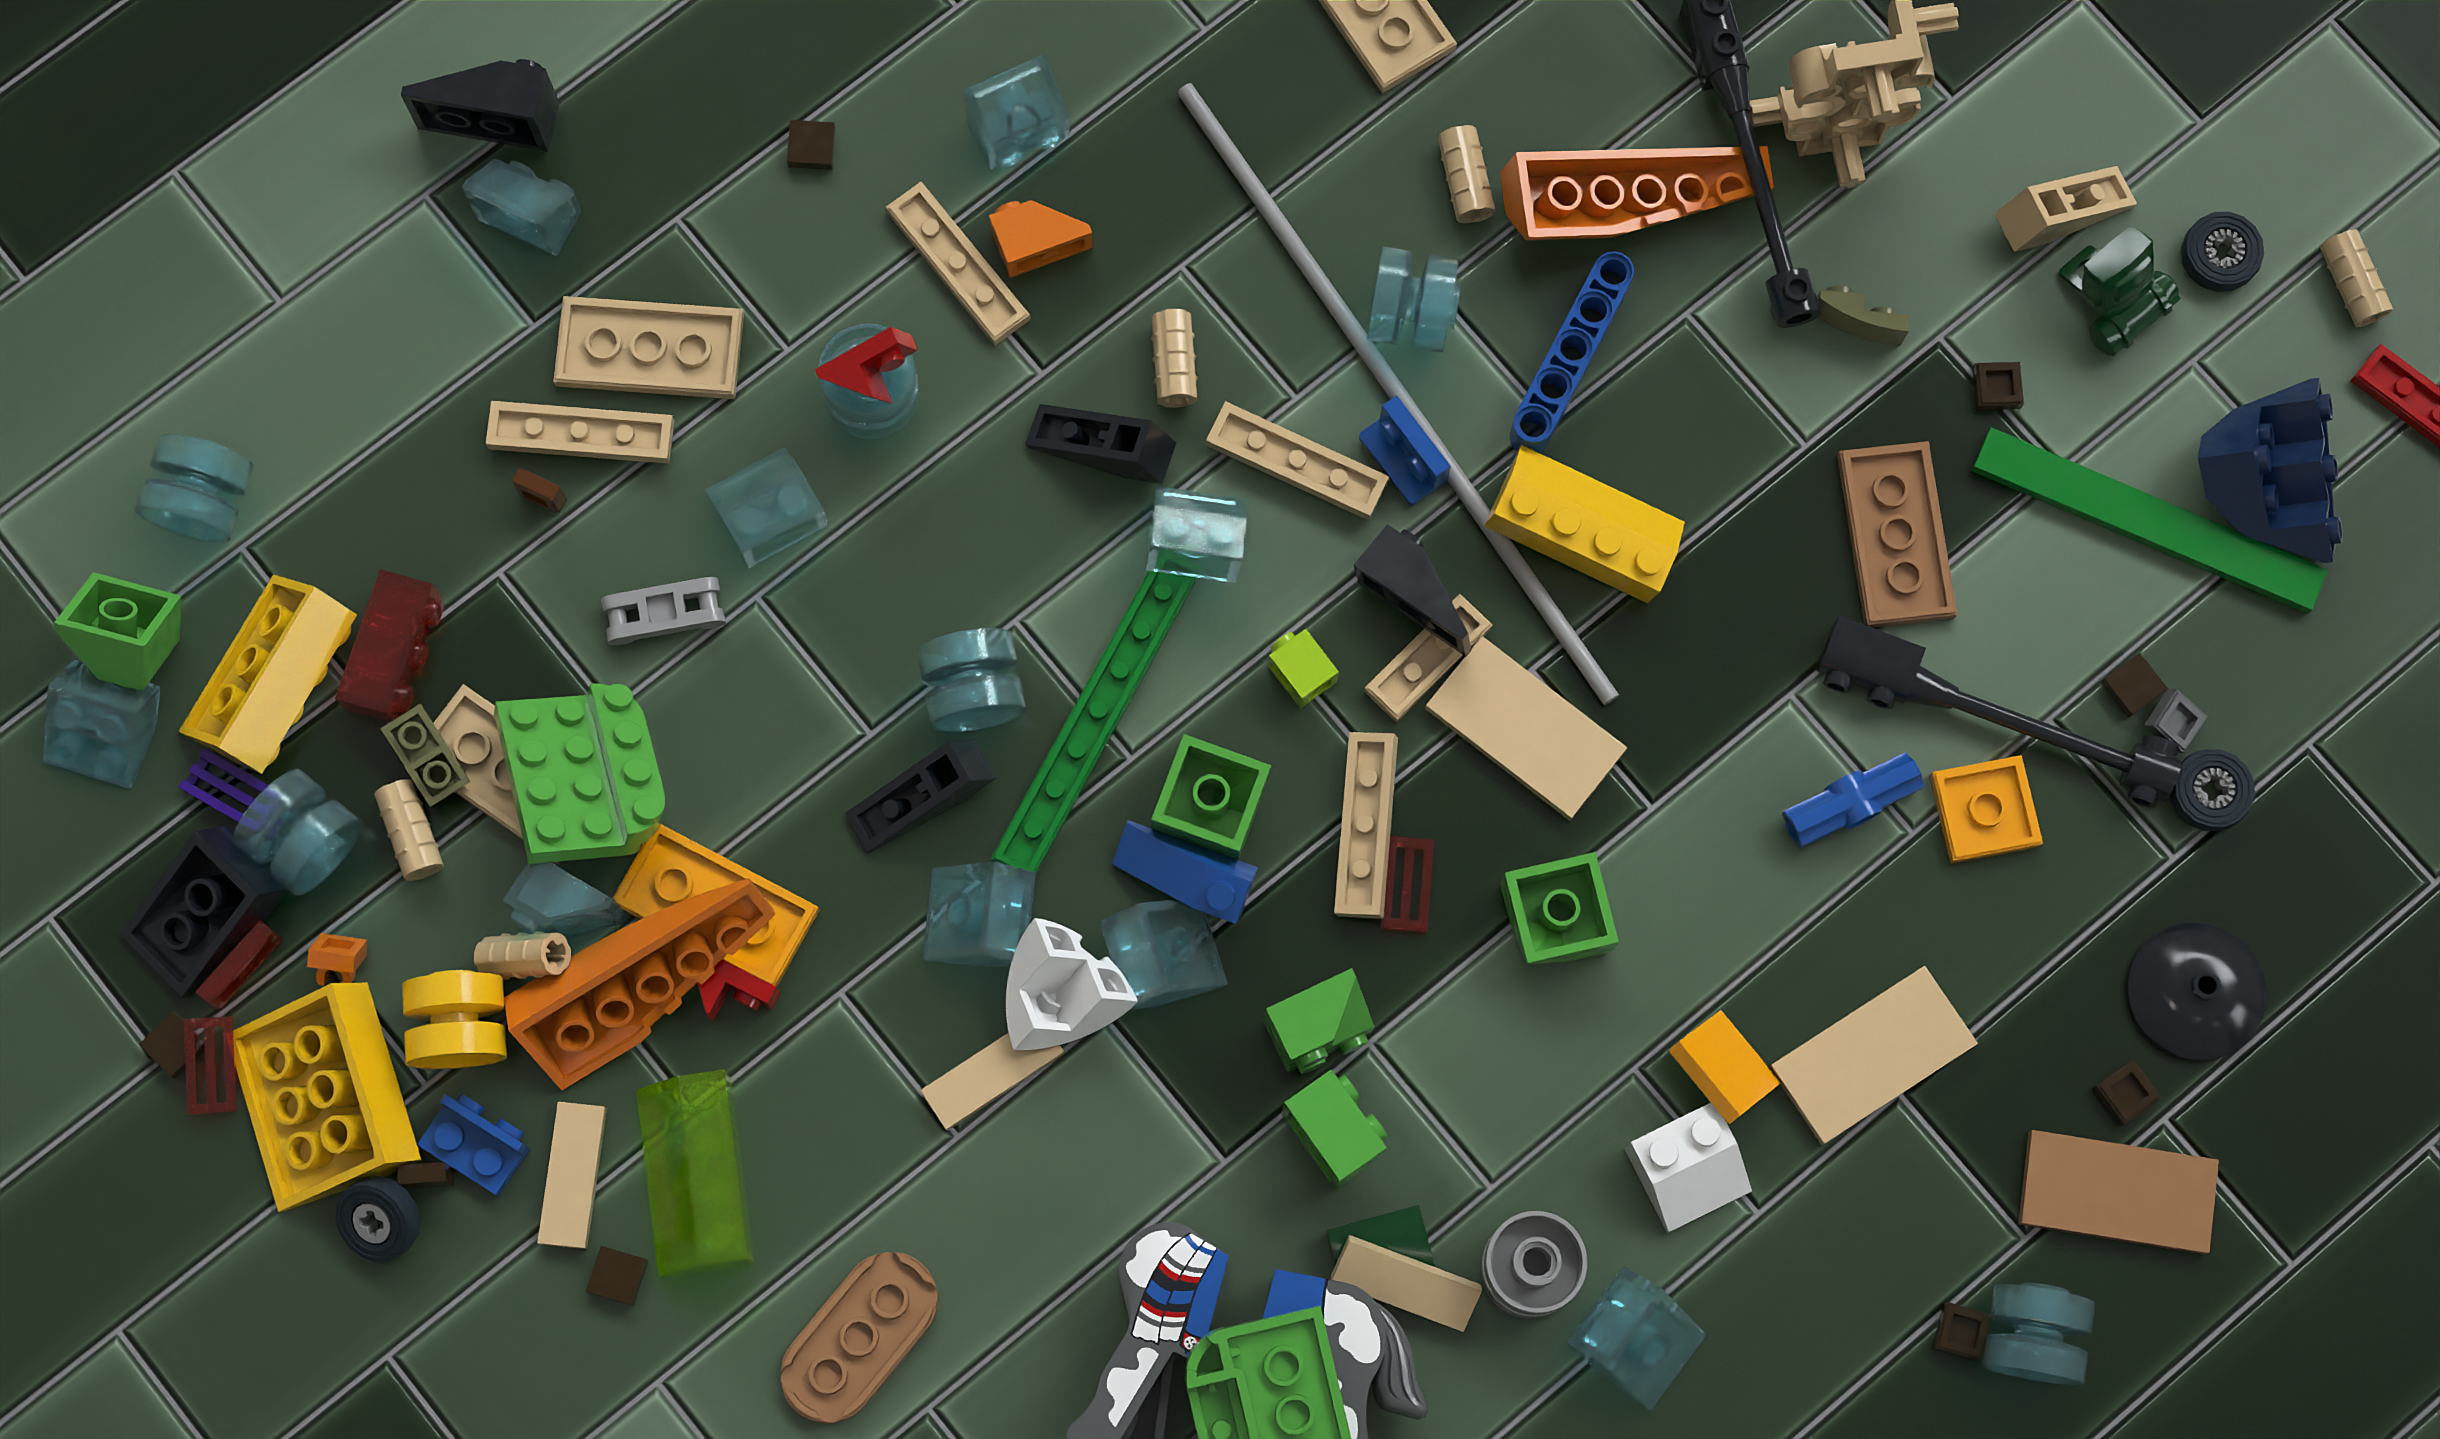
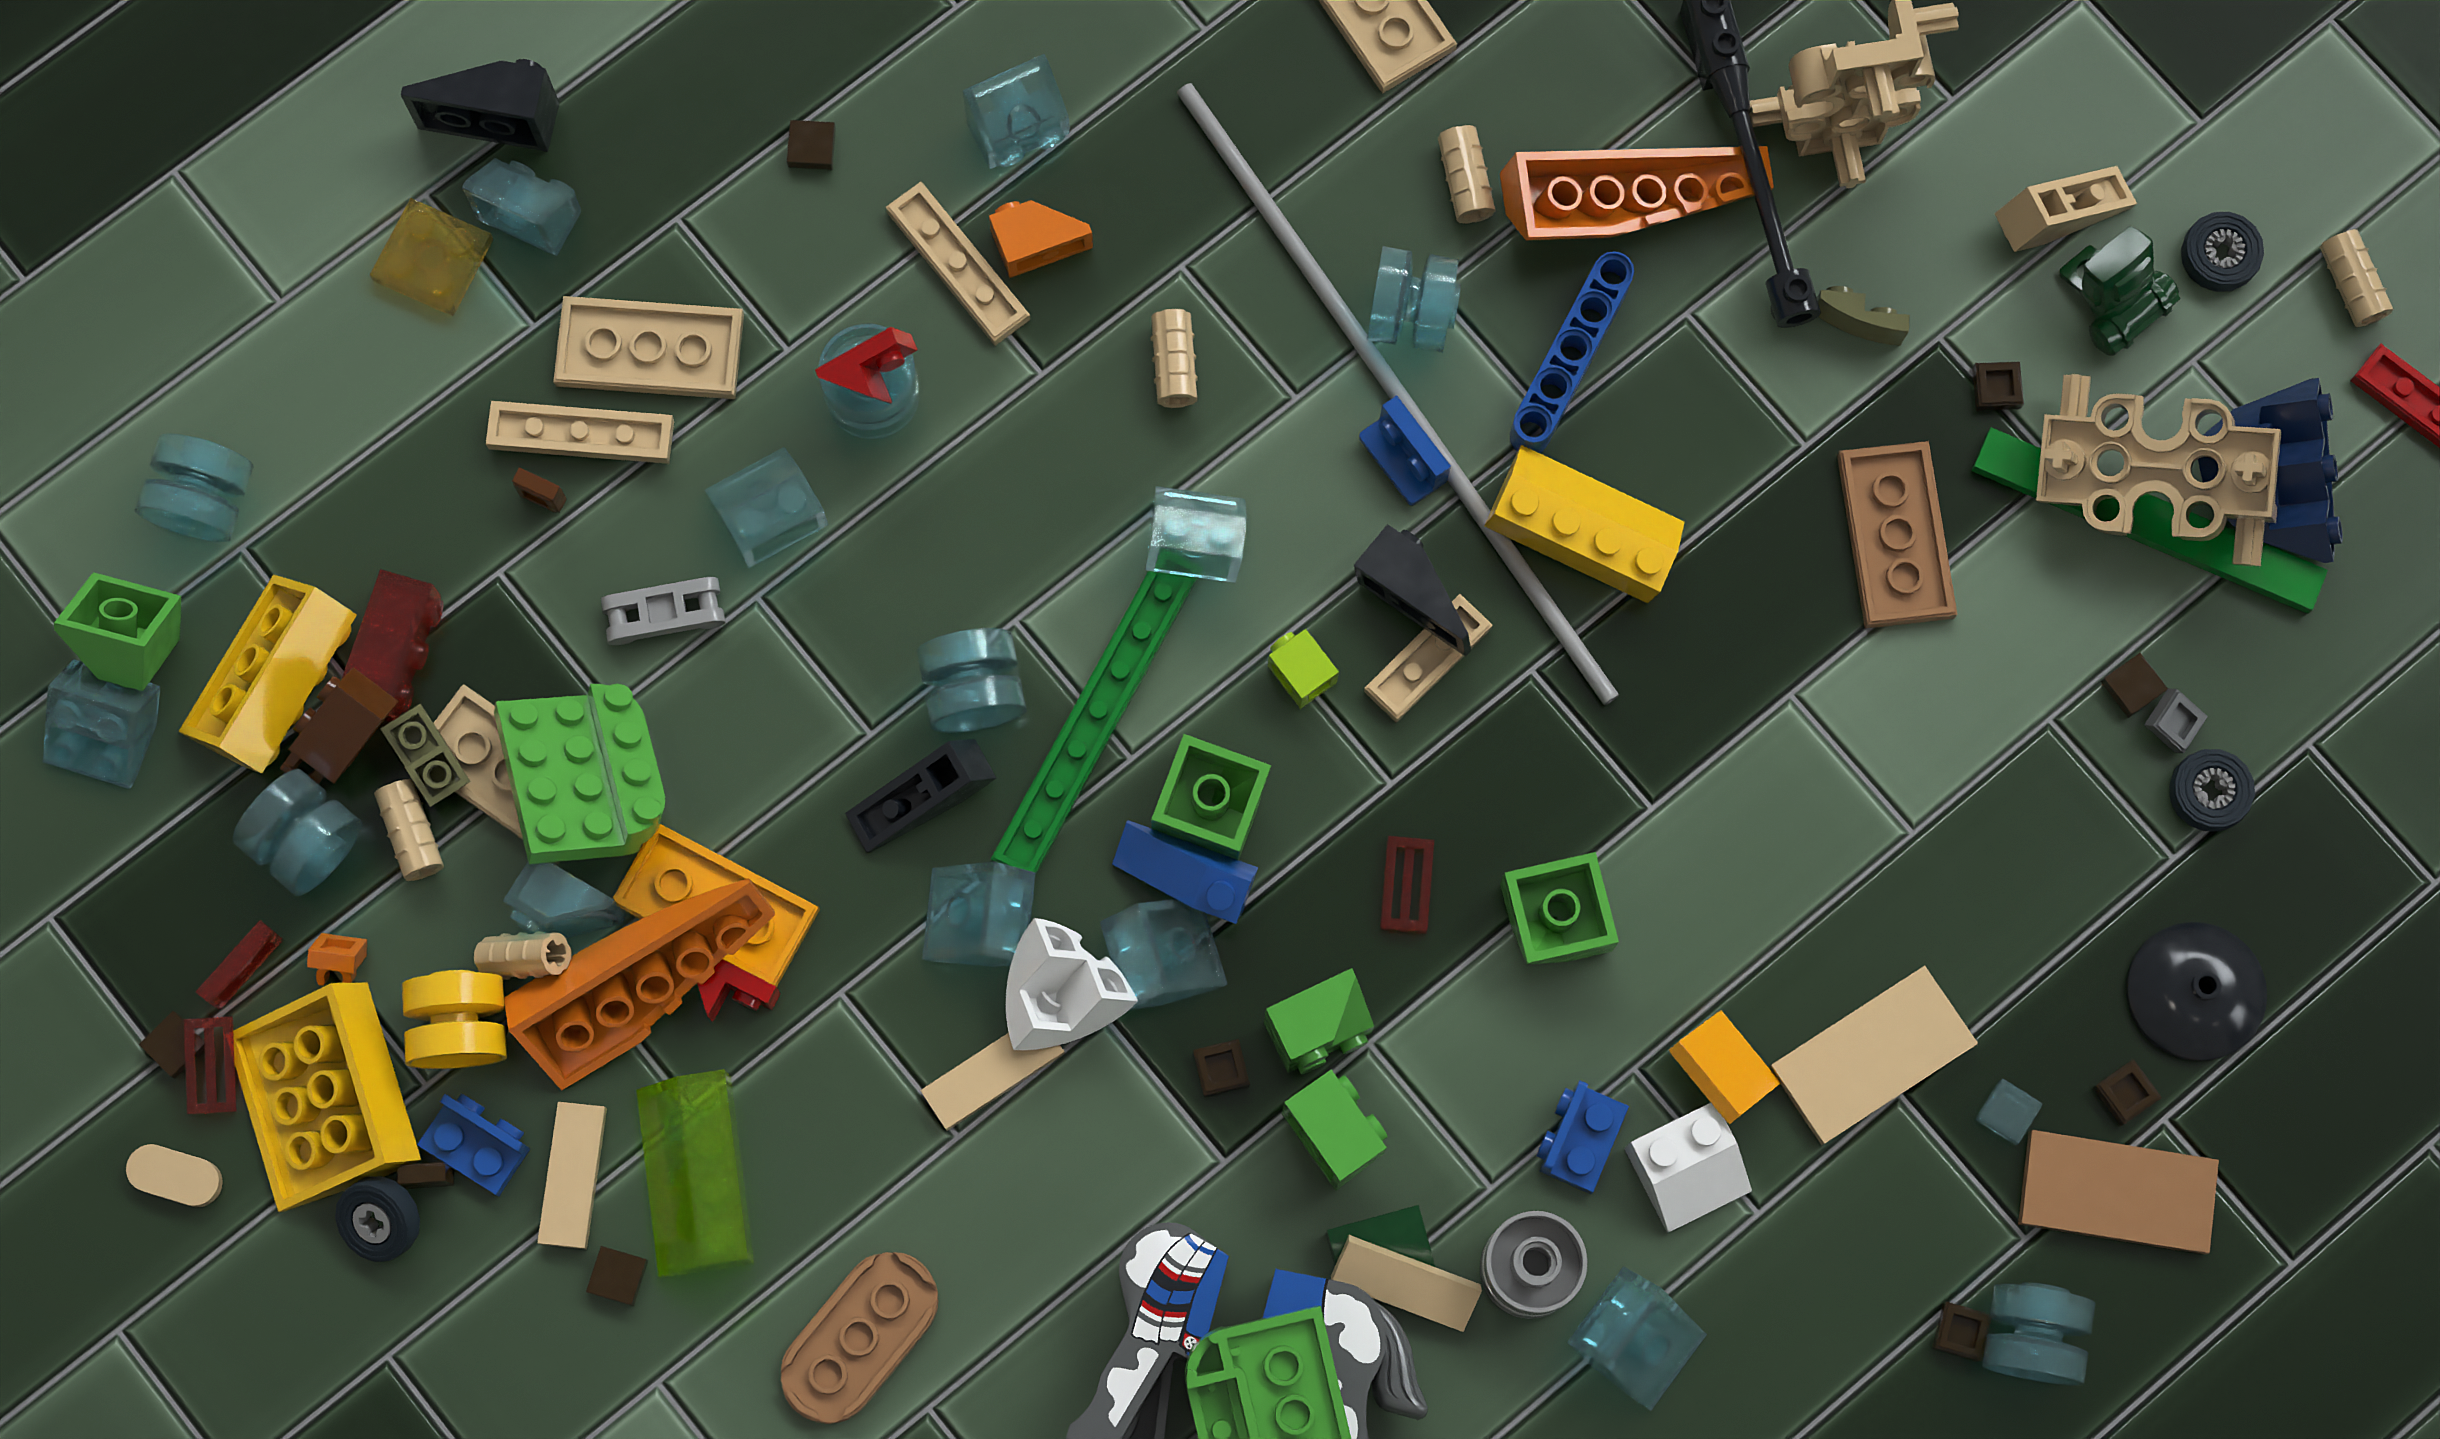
black slope [120,825,289,997] -> none
dark purple tile [178,748,285,835] -> none
black slope [1025,404,1176,484] -> none
tan plate [1206,401,1389,521] -> none
tan plate [1334,732,1398,919] -> none
tan tile [1425,636,1627,821] -> none
blue piece [1782,752,1925,848] -> none
black bar [1817,615,2182,807] -> none
light orange tile [1929,755,2043,864] -> none
none -> tan tile [126,1144,223,1207]
none -> reddish brown hinge [280,667,399,792]
none -> clear yellow plate [370,198,494,316]
none -> dark brown tile [1193,1039,1250,1097]
none -> blue bracket [1536,1080,1629,1194]
none -> clear light blue tile [1976,1078,2043,1145]
none -> tan gear [2036,374,2281,566]

